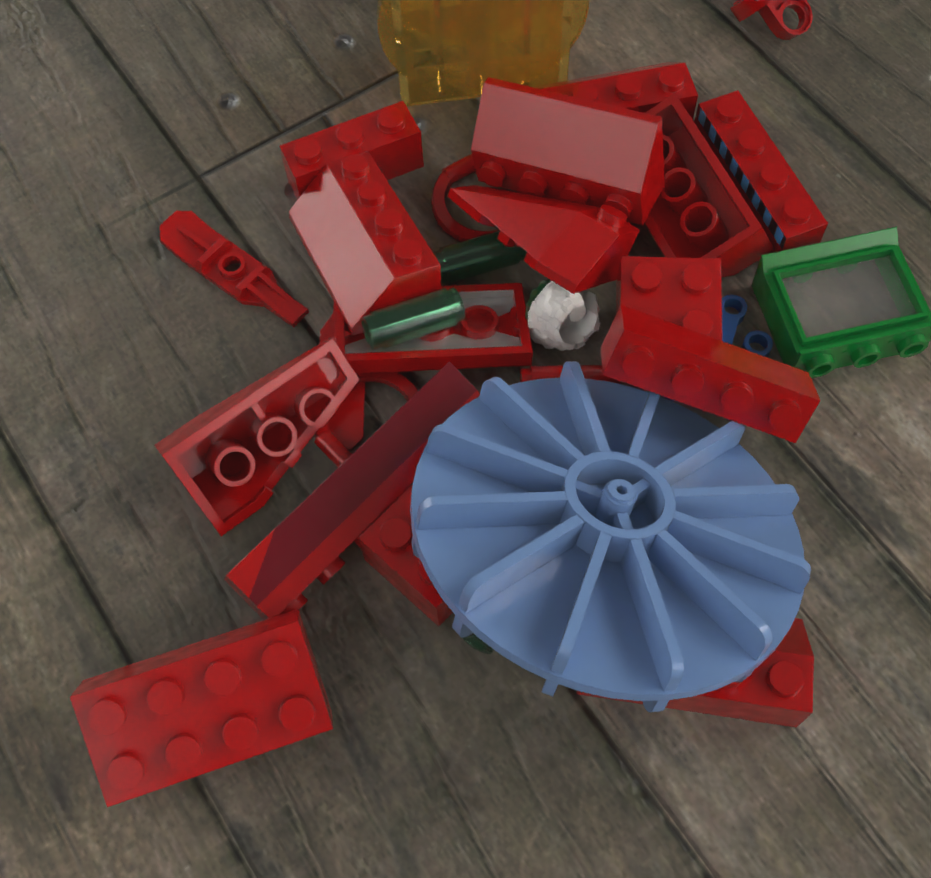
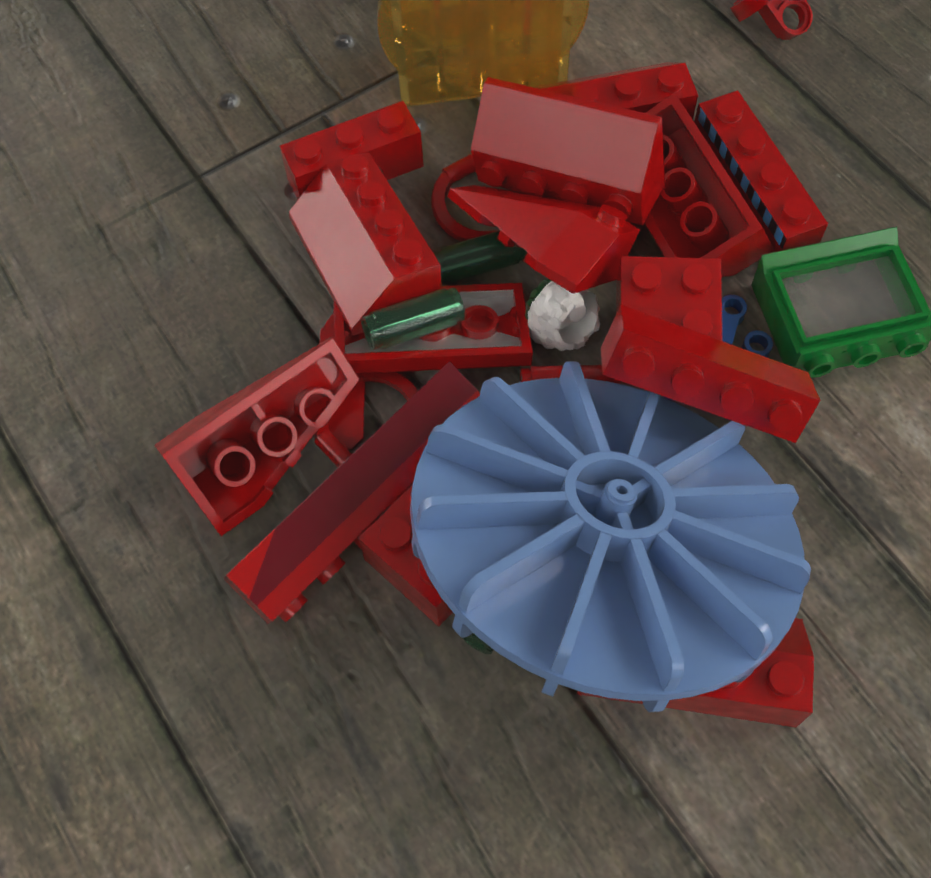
red brick [70,609,333,807] -> none
red piece [160,210,309,328] -> none

